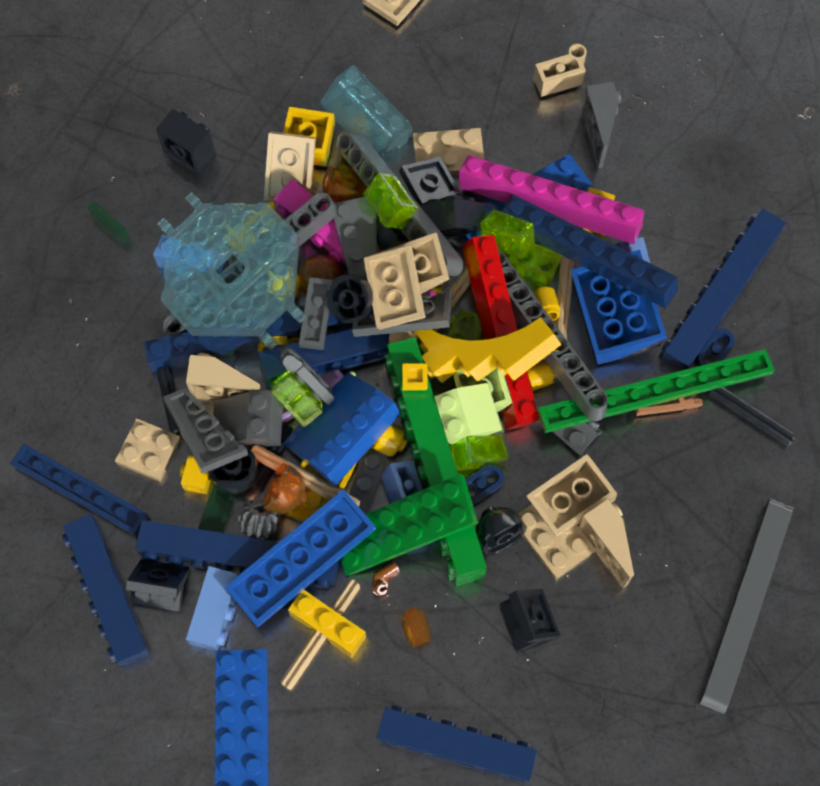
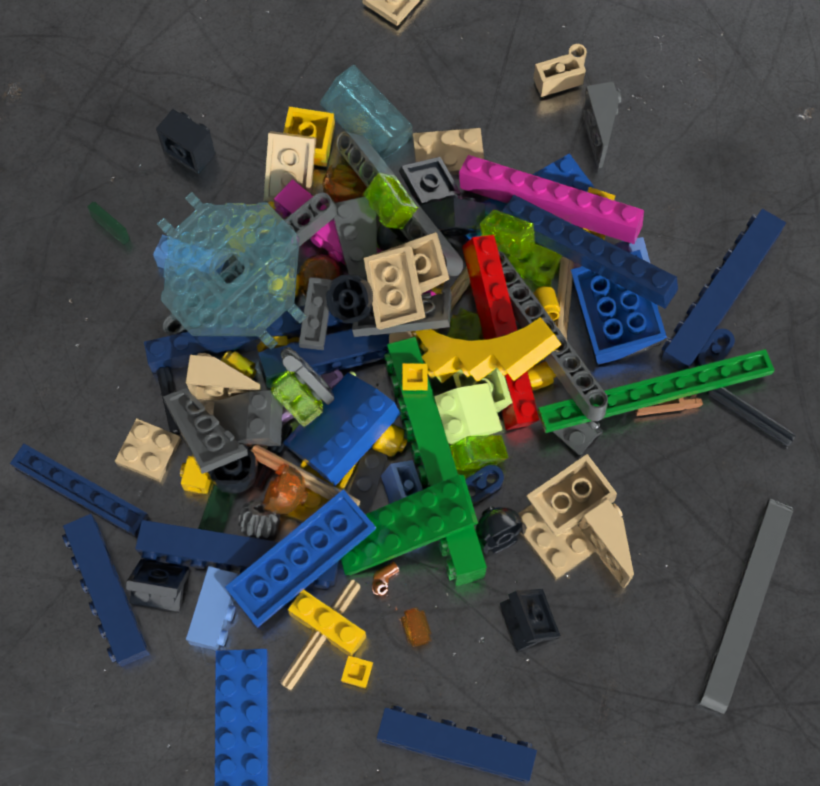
none -> yellow brick [221,351,257,379]
none -> yellow plate [341,656,373,689]

